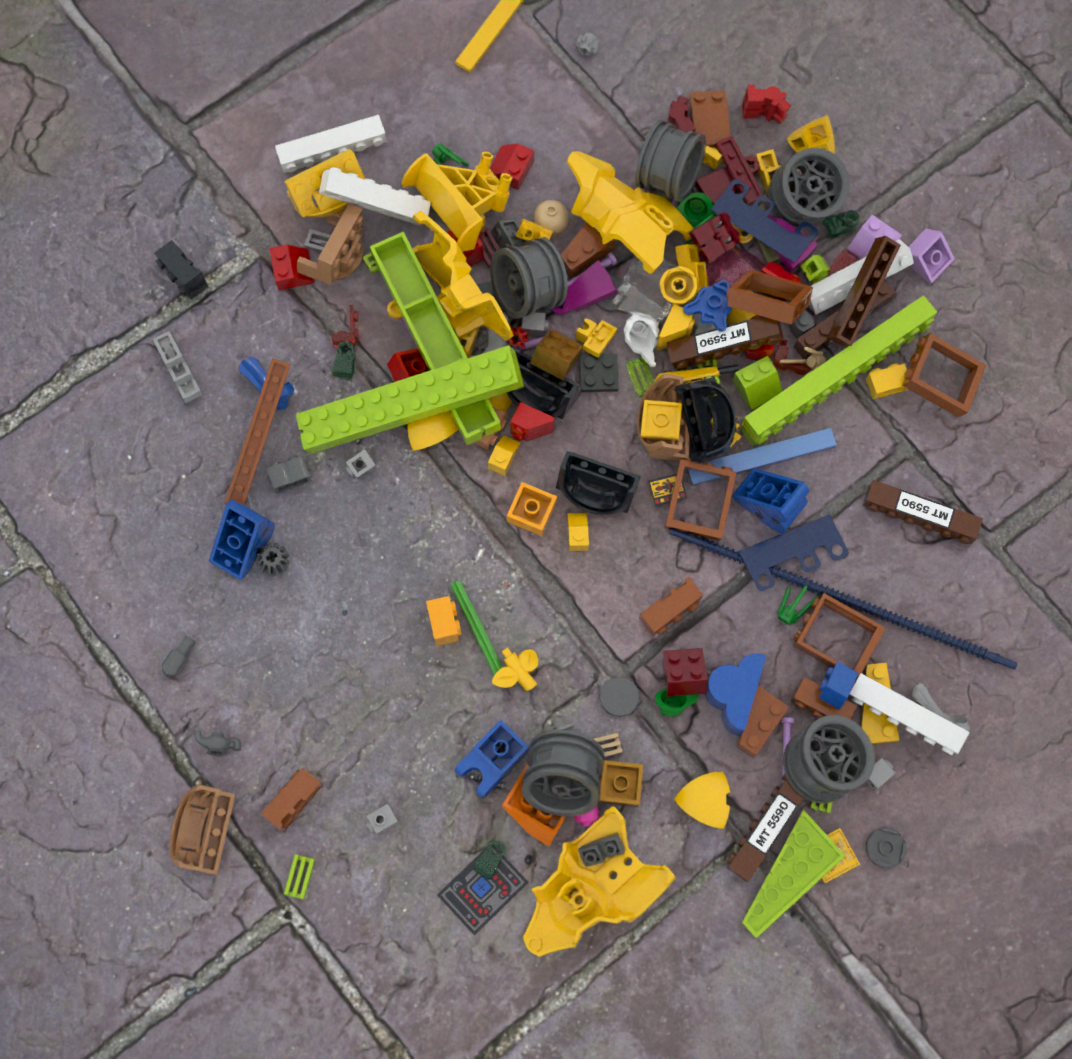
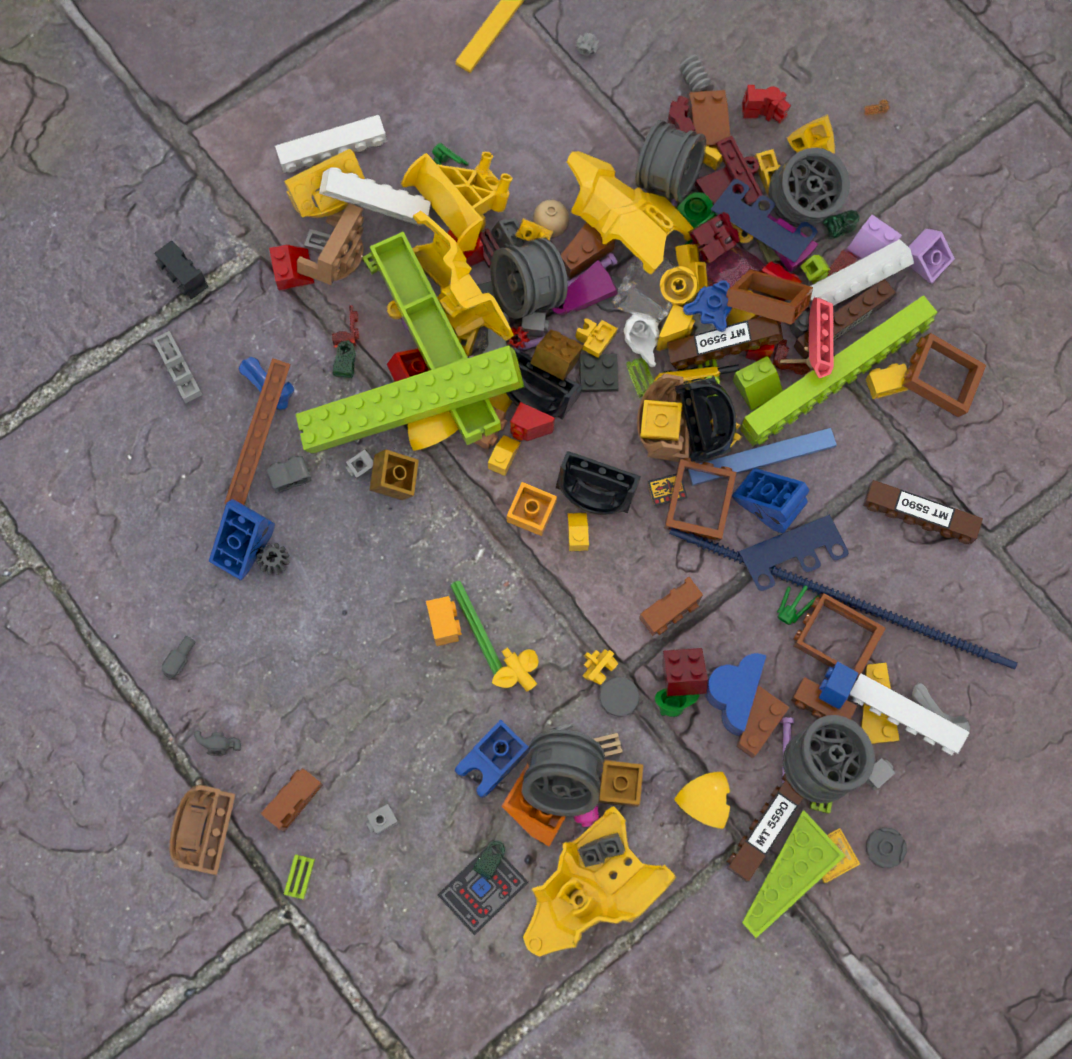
red slope [490,144,534,190] -> none
reddish brown brick [827,236,901,347] -> none
none -> pearl gold brick [370,449,419,500]
none -> yellow hips [582,649,618,685]
none -> light grey piece [679,55,714,92]
none -> coral brick [809,297,834,378]
none -> clear orange arm [865,99,890,115]

